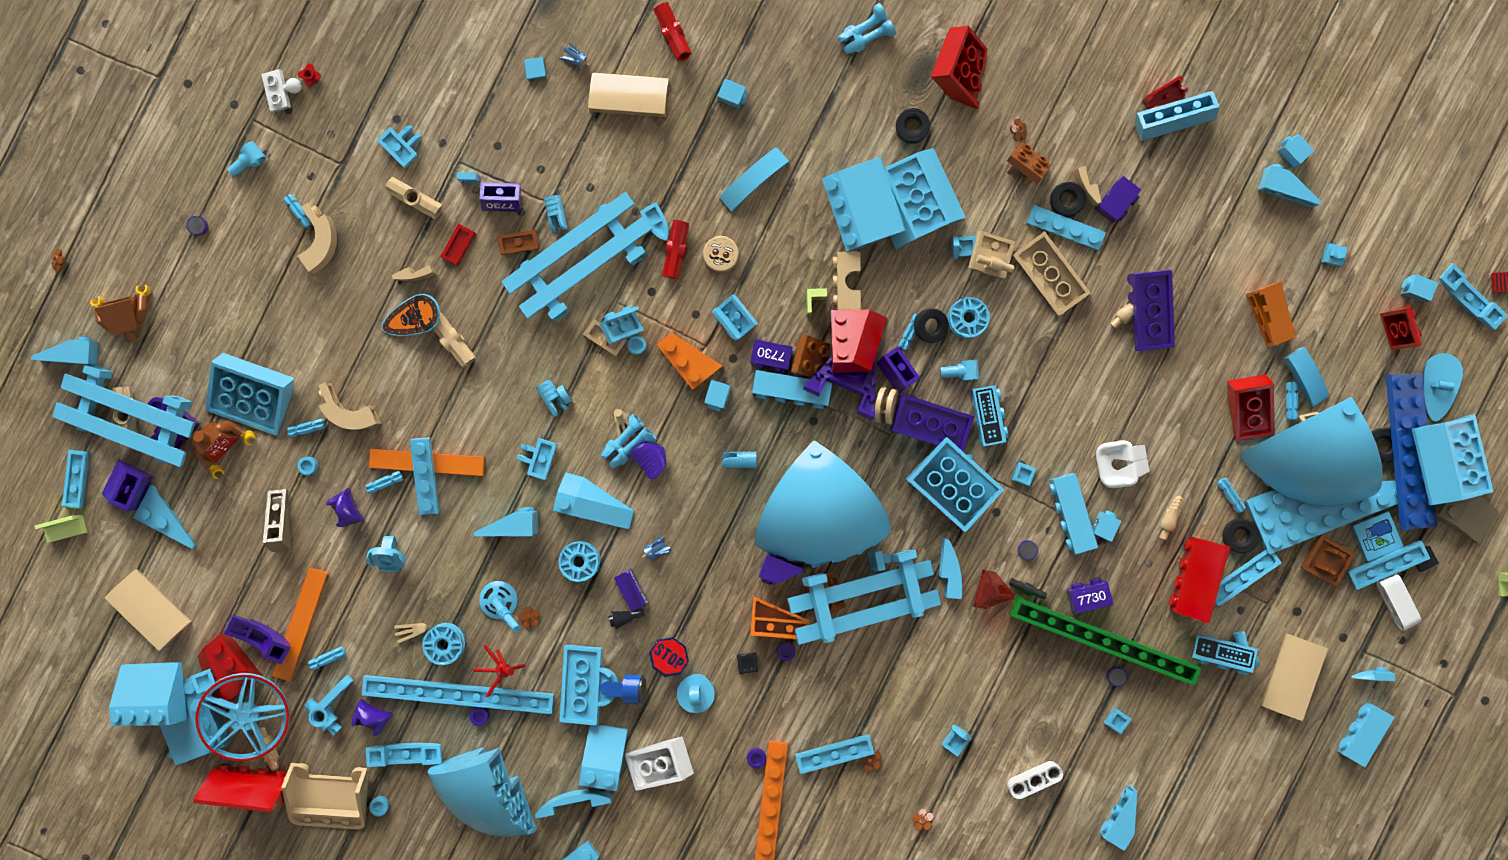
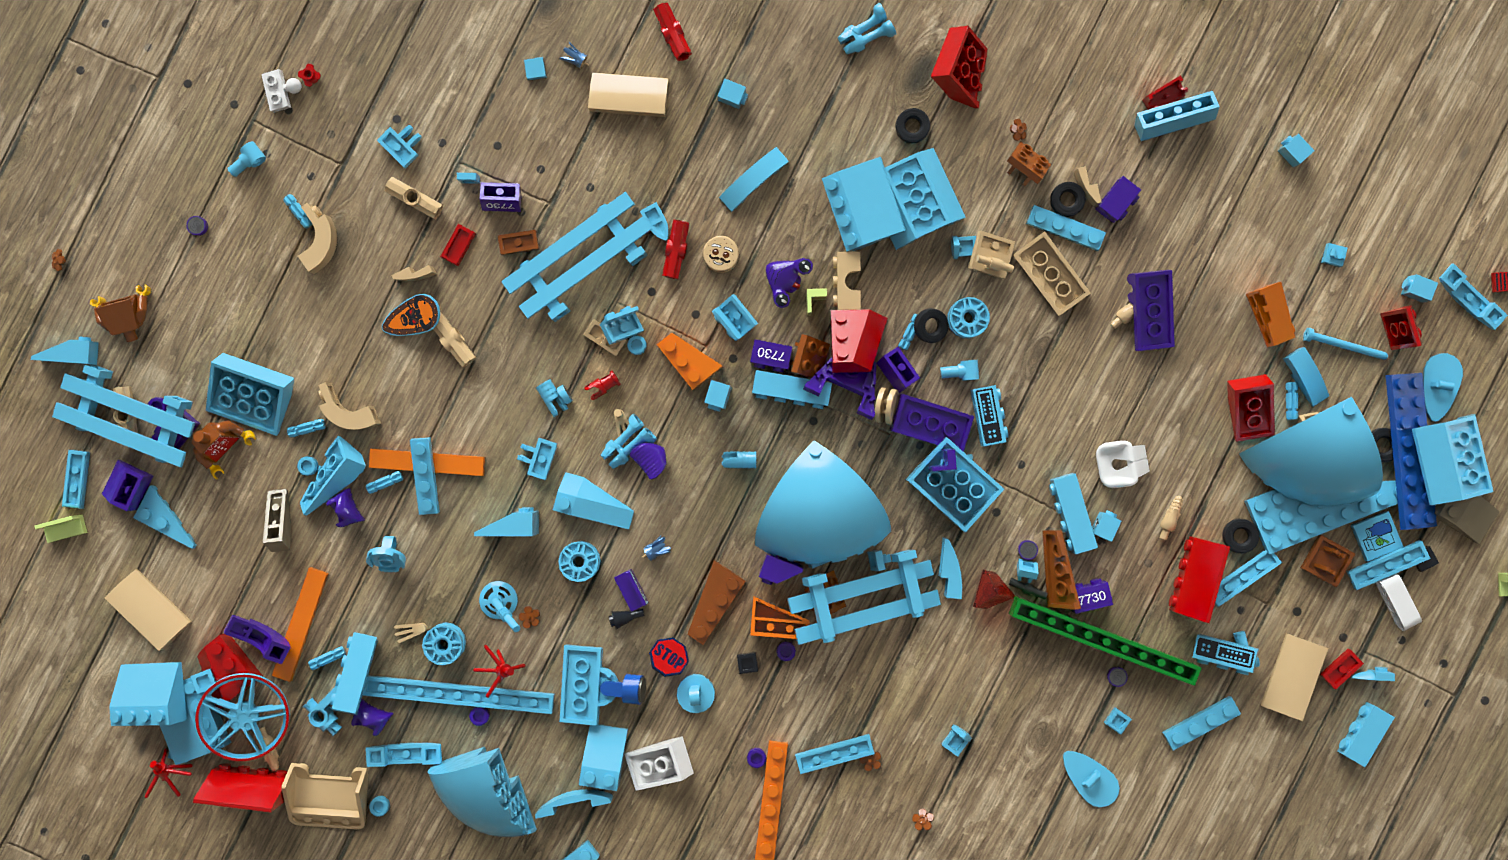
medium azure hinge [544,195,568,233] -> none
white beam [1007,761,1063,799] -> none
medium azure tile [1011,462,1037,487] -> none
medium azure slope [1100,785,1137,851] -> none
medium azure axle [1217,478,1246,513] -> none
medium azure slope [1258,164,1321,208] -> none
none -> red plant [144,749,193,798]
none -> medium azure wedge [300,436,366,516]
none -> medium azure brick [330,632,378,715]
none -> red piece [584,370,621,400]
none -> dark orange wing [688,560,746,645]
none -> dark purple head [766,258,813,308]
none -> dark purple panel [928,449,957,471]
none -> medium azure tile [1017,559,1039,583]
none -> dark orange wing [1043,530,1081,610]
none -> medium azure shield [1063,751,1120,807]
none -> medium azure plate [1162,696,1241,751]
none -> medium azure bar [1303,328,1388,360]
none -> red plate [1320,649,1364,690]

